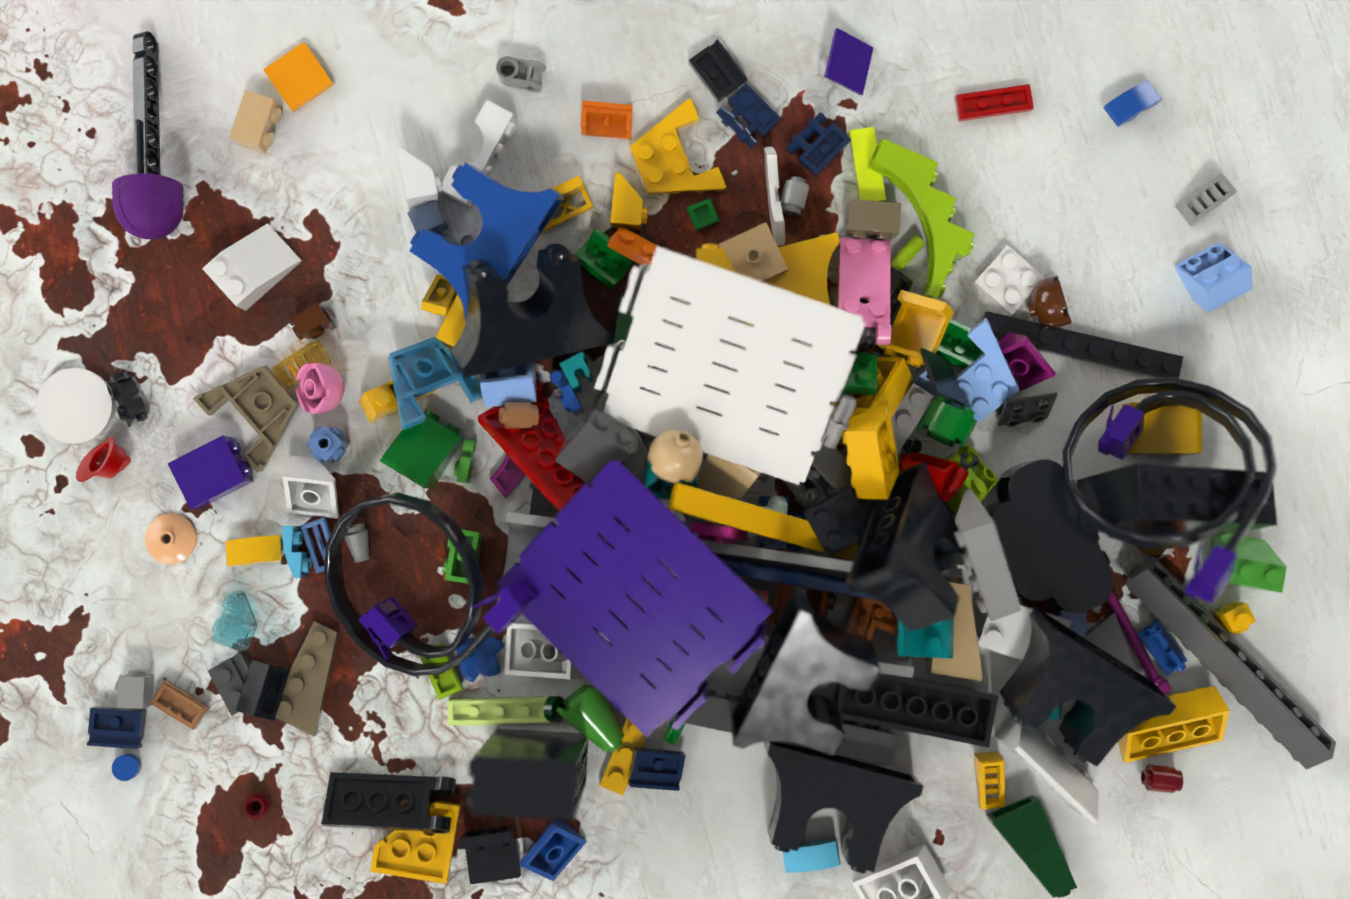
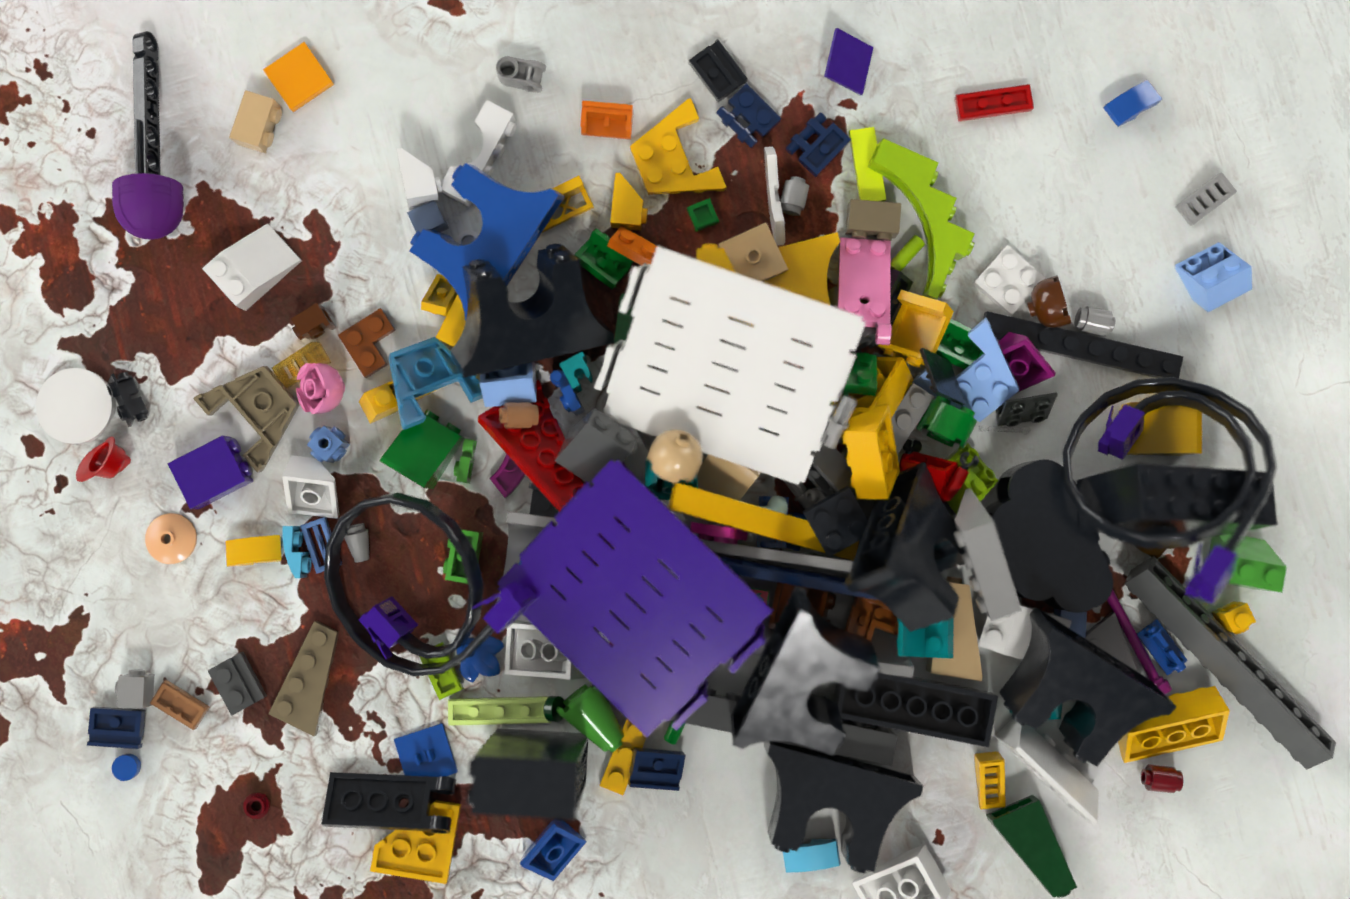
clear light blue slope [211,590,258,652] -> none
black panel [236,660,290,721] -> none
black bracket [459,824,521,884] -> none
none -> dark orange plate [338,308,396,378]
none -> blue piece [394,723,458,777]
none -> light grey brick [1074,306,1116,336]

